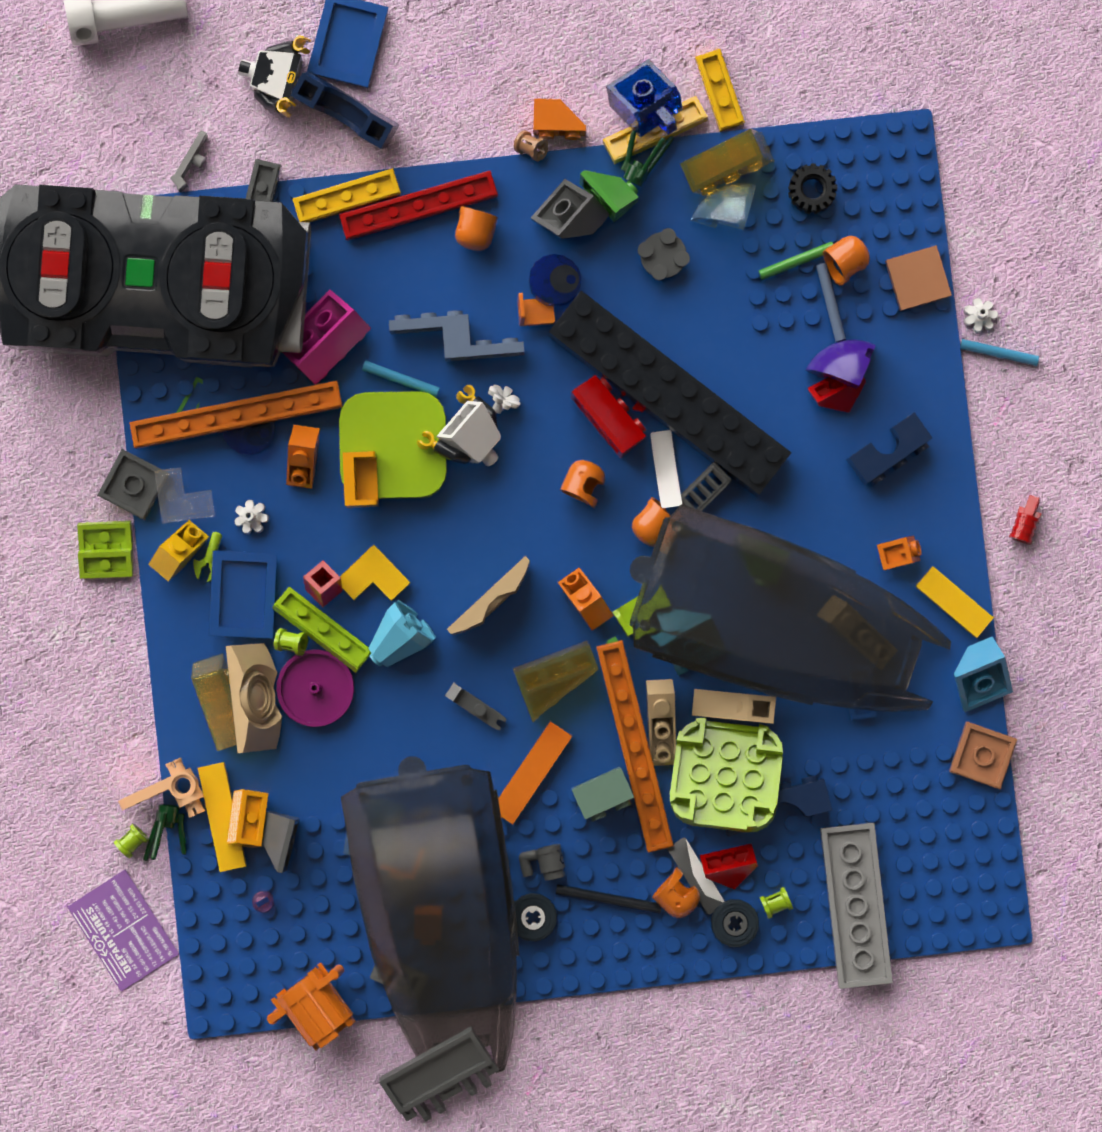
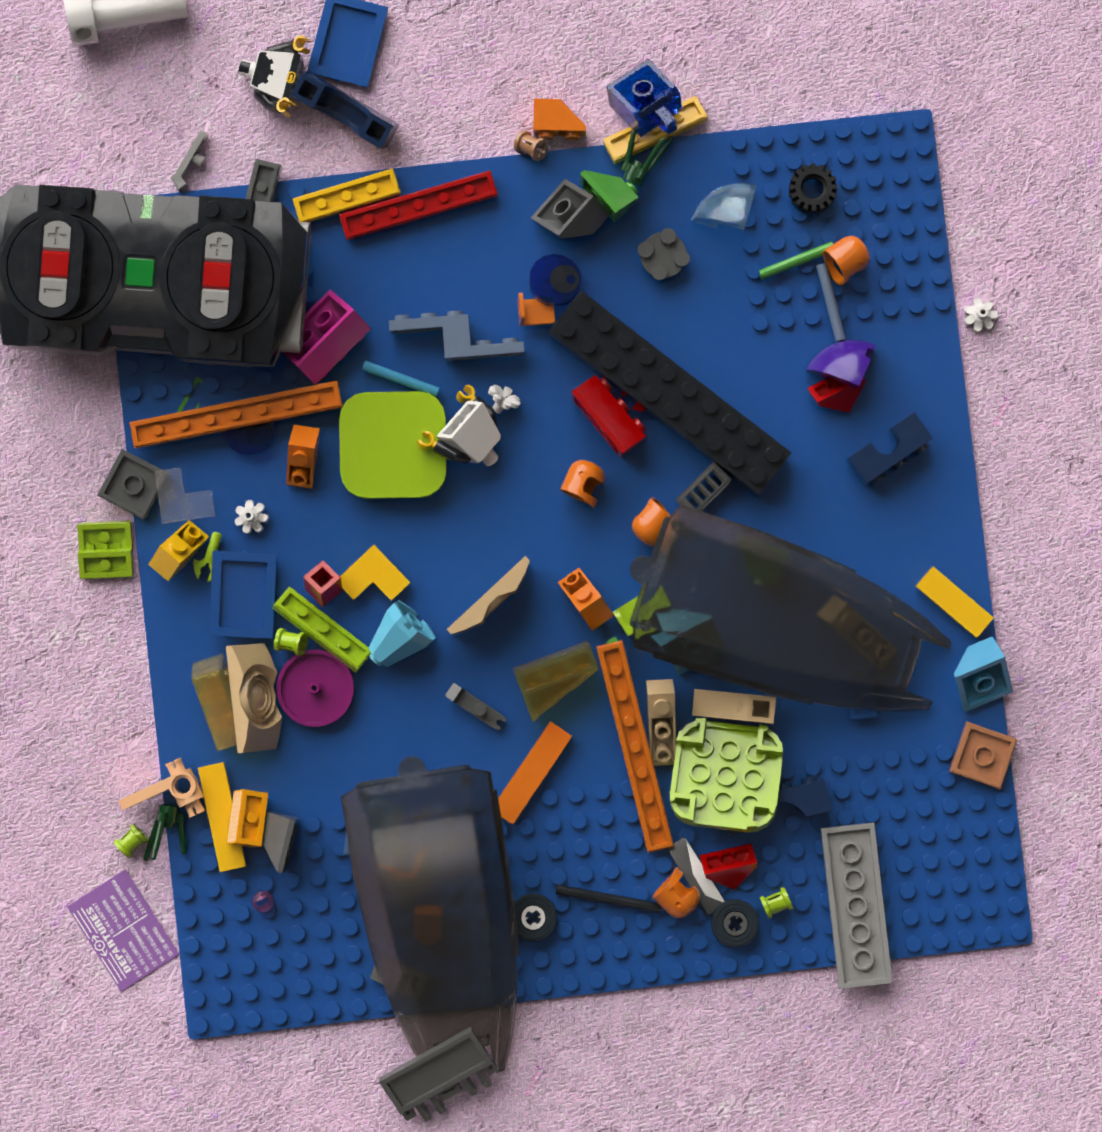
orange container [267,962,356,1051] -> none
light orange panel [343,451,379,508] -> none
orange helmet [455,206,498,251] -> none
dark grey piece [519,844,566,881] -> none
sand green brick [571,767,634,822] -> none
white sticker [650,430,682,508] -> none
clear yellow wedge [680,129,774,196] -> none
yellow tile [695,49,745,132] -> none
orange bracket [877,535,922,570] -> none
nougat tile [885,245,952,311] -> none
dark azure bar [960,339,1039,366] -> none
red hinge [1009,495,1042,545] -> none

